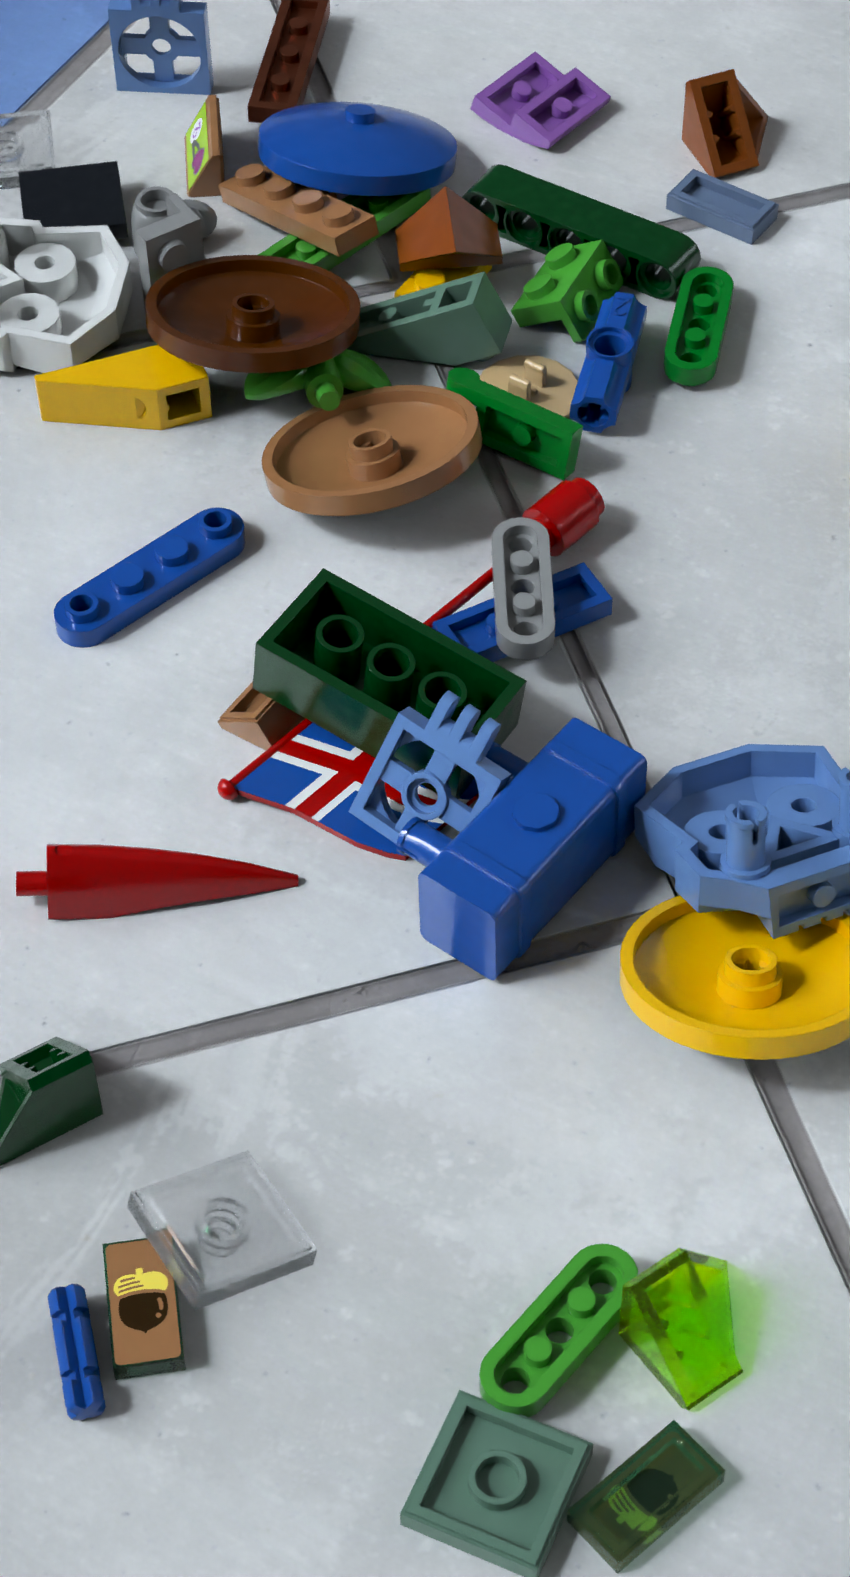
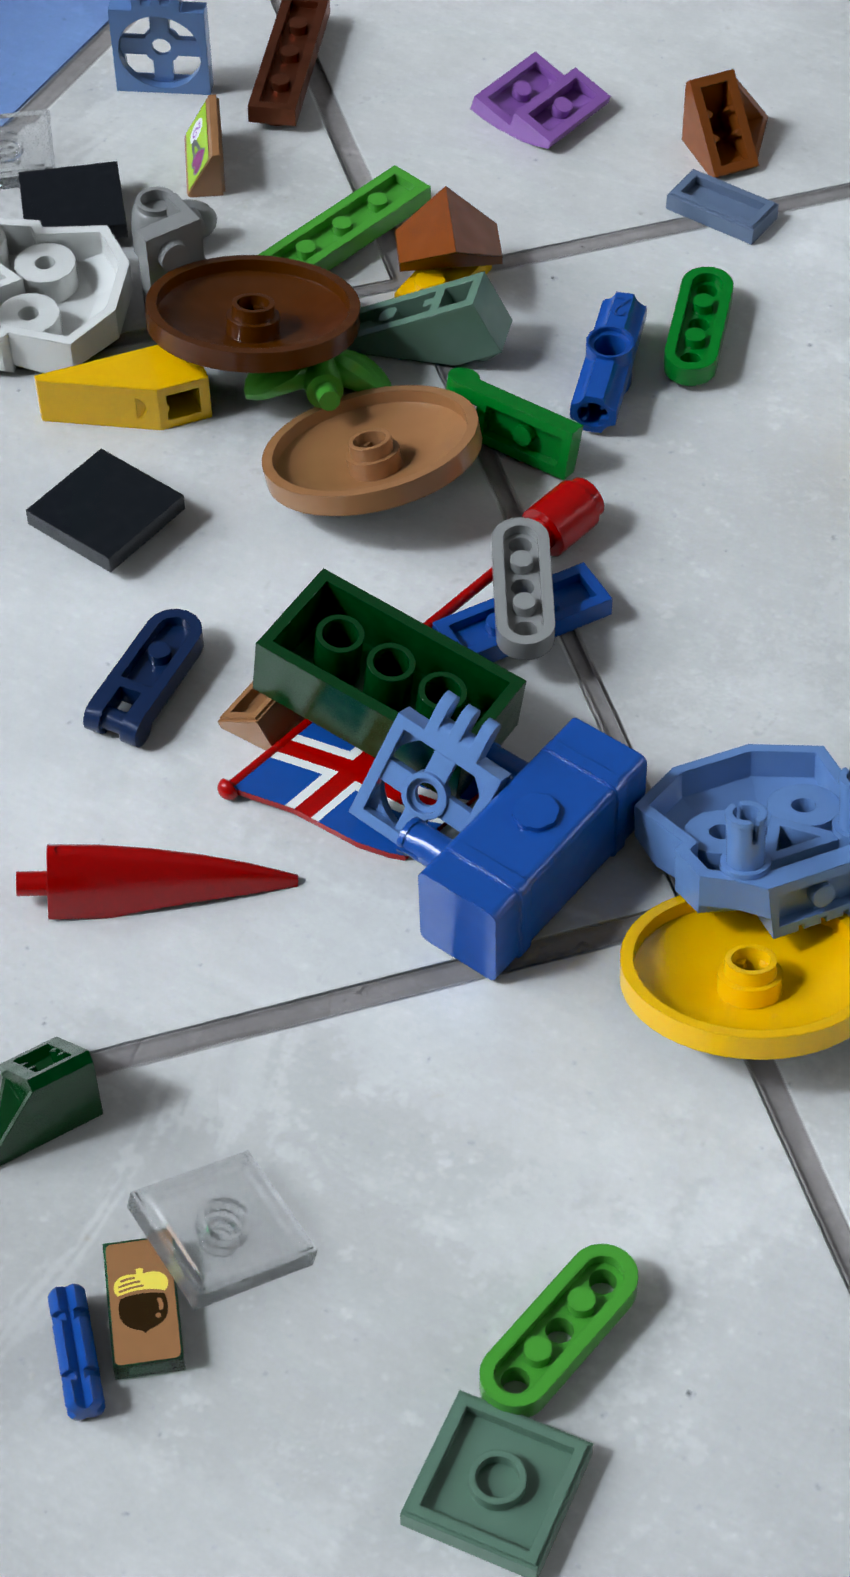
blue plate [54,507,245,648] -> none
medium nougat hinge [218,163,379,257] -> none
blue dish [258,102,457,196] -> none
dark green beam [462,164,701,299] -> none
tan piece [480,355,578,419] -> none
bright green bracket [511,239,624,343] -> none
clear green tile [567,1420,725,1574] -> none
clear neon green slope [619,1248,744,1411] -> none
none -> black tile [26,448,185,573]
none -> dark blue plate [83,609,204,748]

